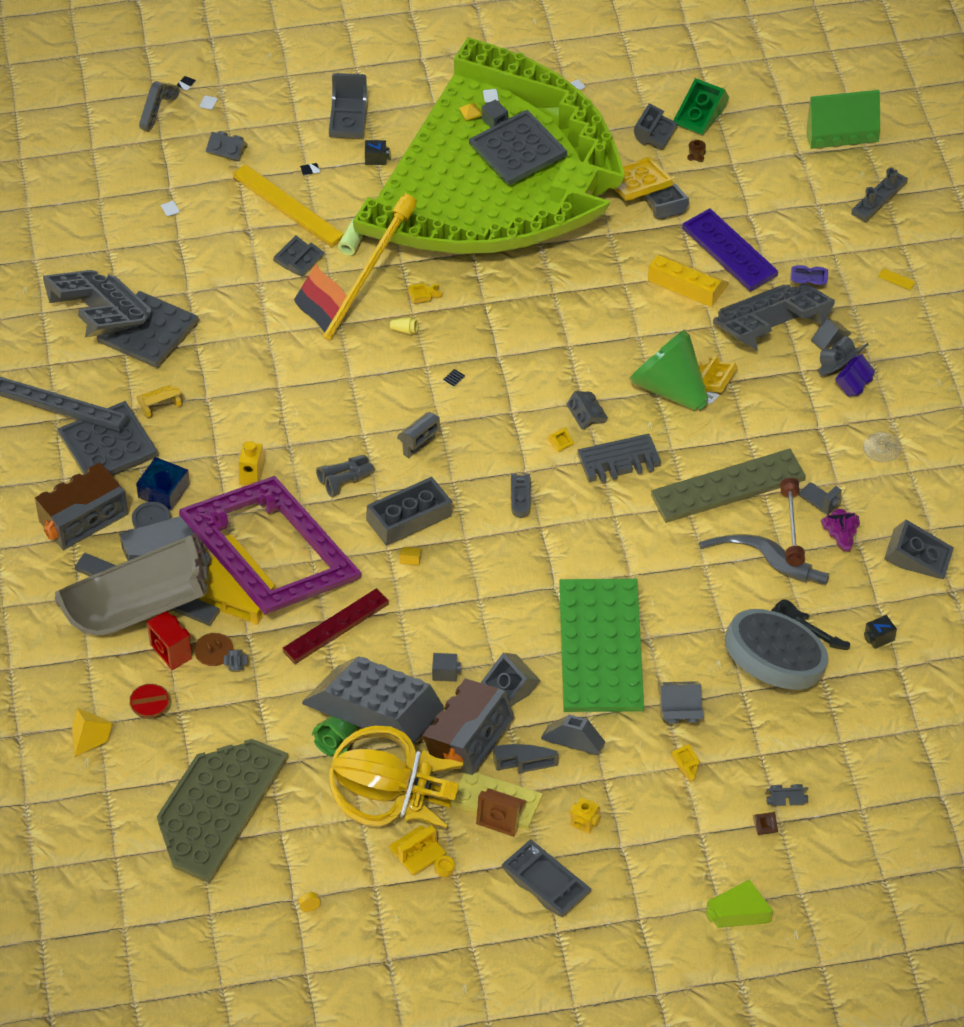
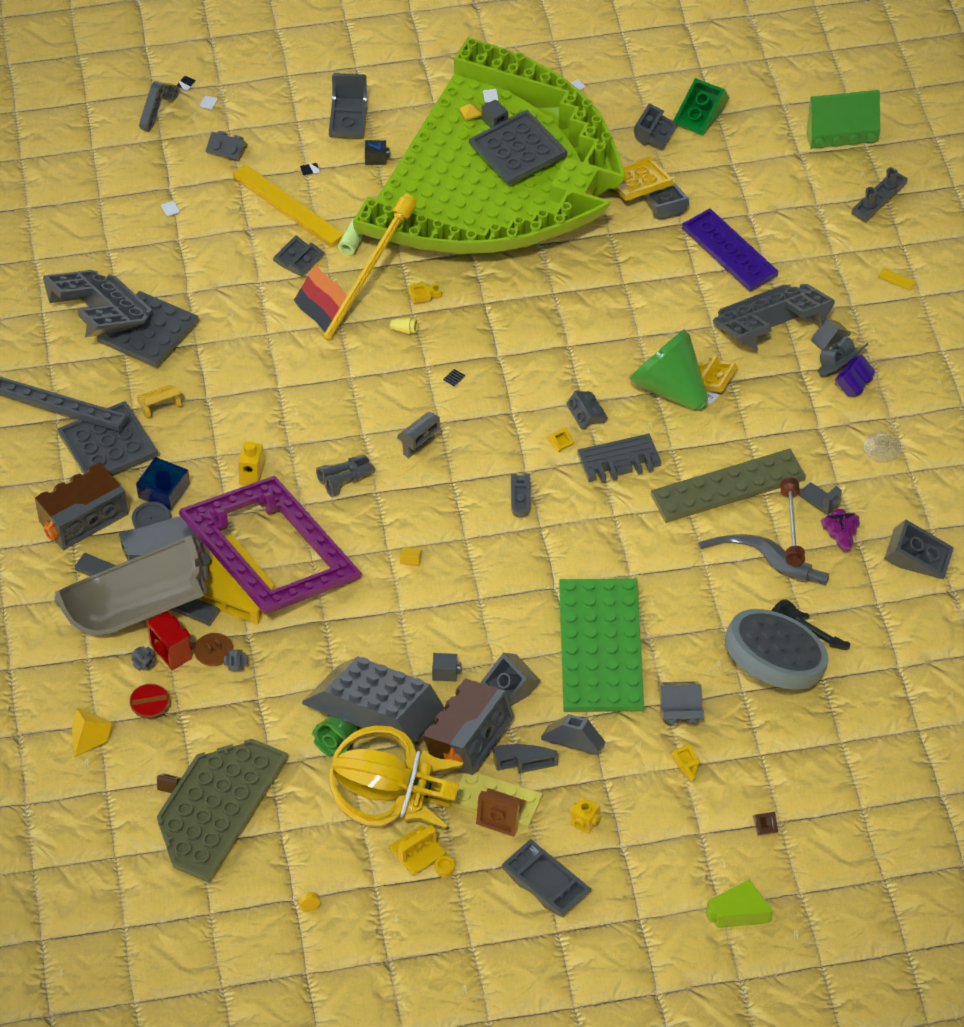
dark red plate [283,588,389,665] -> none
dark grey brick [366,477,453,546] -> none
yellow slope [648,255,729,307] -> none
reddish brown brick [687,140,706,162] -> none
dark grey hinge [765,784,808,807] -> none
dark purple brick [790,265,828,285] -> none
pearl dark grey brick [864,615,897,649] -> none
none -> dark grey gear [131,646,156,671]
none -> reddish brown slope [157,773,181,793]

